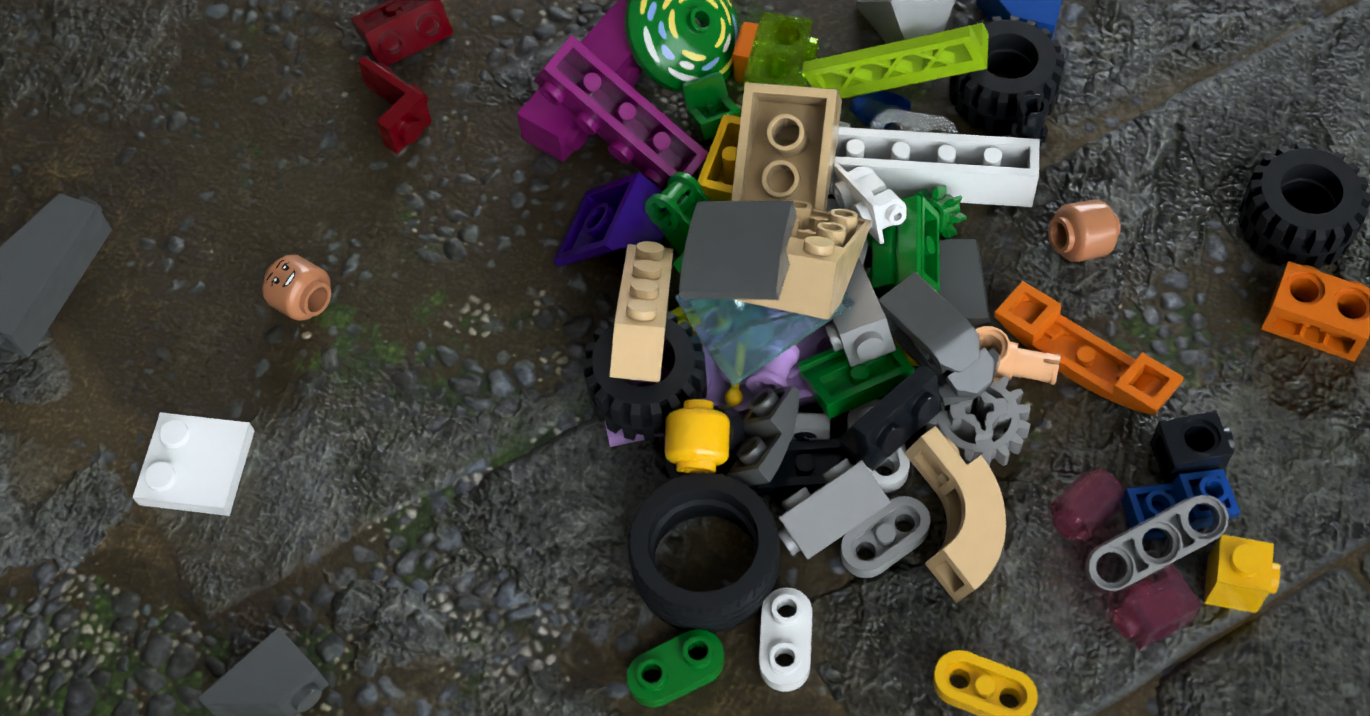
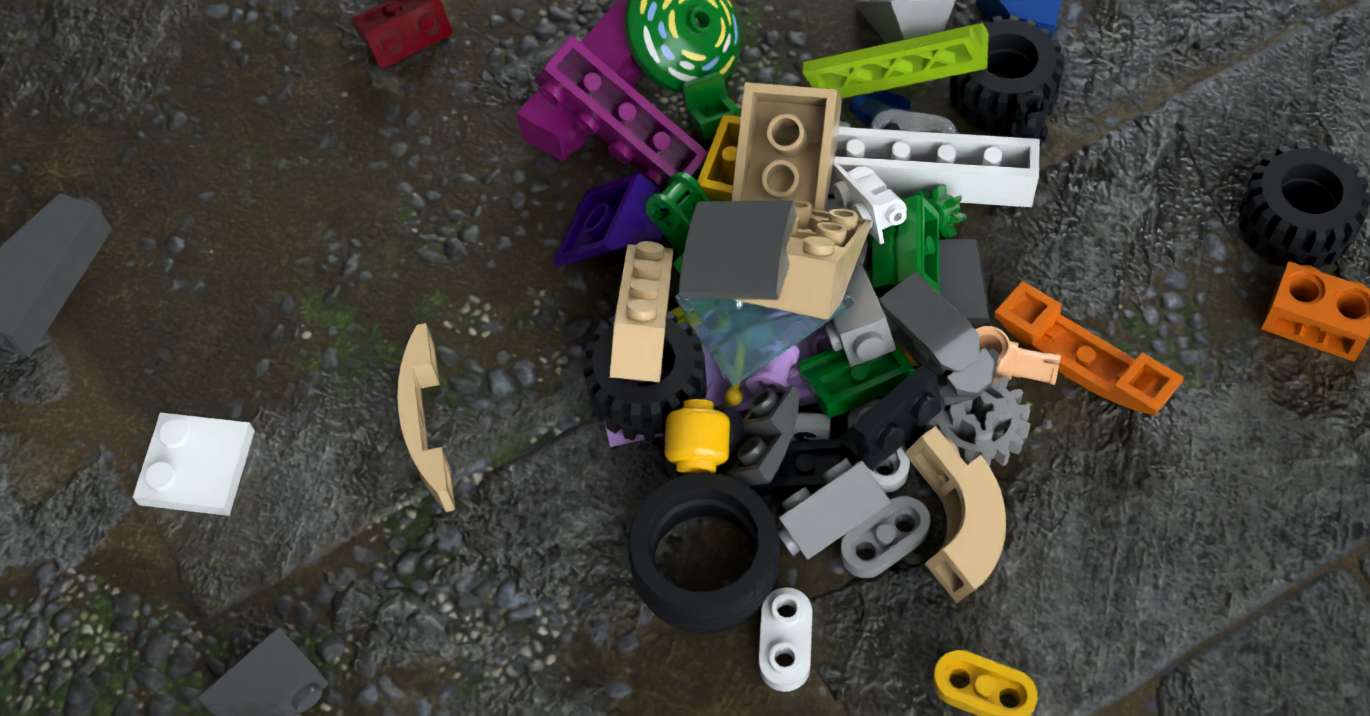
nougat head [262,254,331,321] -> none
dark red bracket [358,56,432,155] -> none
green plate [627,629,725,707] -> none
orange tile [733,22,759,83] -> none
clear neon green brick [743,11,819,87] -> none
nougat head [1048,199,1121,262] -> none
clear pink brick [1050,468,1124,541] -> none
light grey beam [1084,495,1229,591] -> none
clear pink brick [1112,563,1202,650] -> none
blue slope [1119,469,1241,541] -> none
black brick [1150,410,1235,484] -> none
yellow brick [1204,534,1281,613] -> none
none -> tan slope [397,323,455,512]

